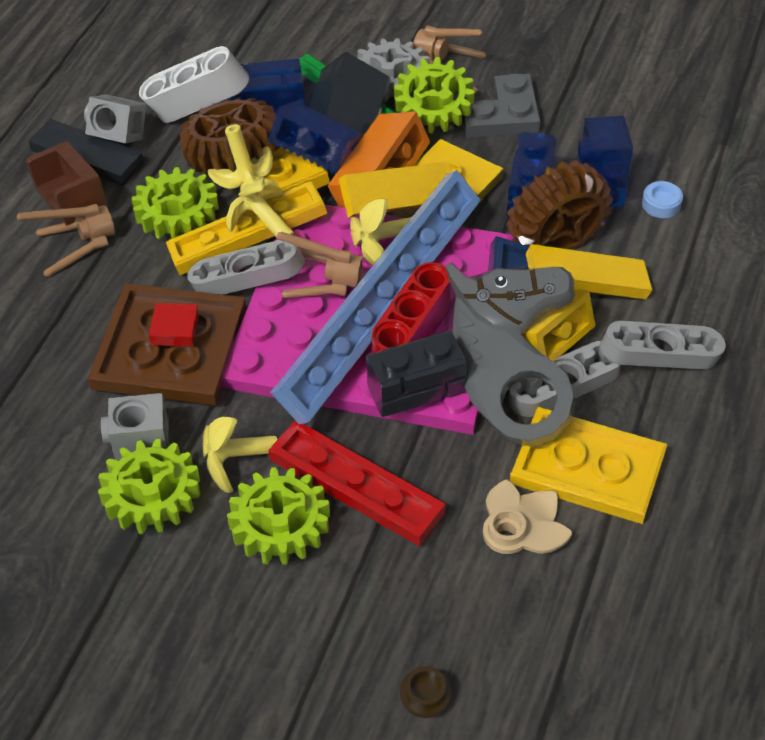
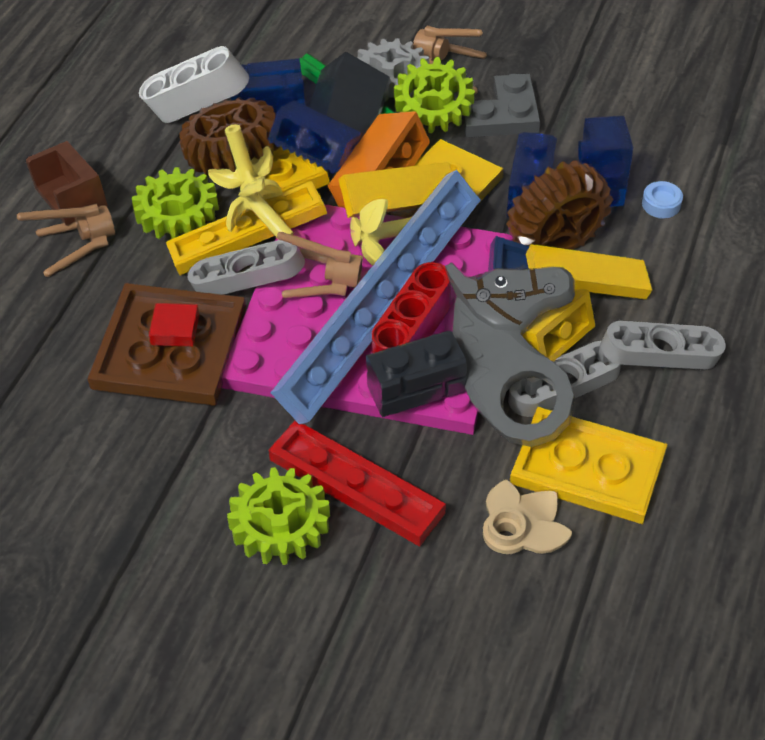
black tile [28,119,144,185] -> none
light grey brick [84,94,147,143] -> none
lime gear [98,439,200,534] -> none
light grey brick [101,393,169,460] -> none
light yellow plant [202,417,277,493] -> none
dark brown plate [400,666,451,718] -> none

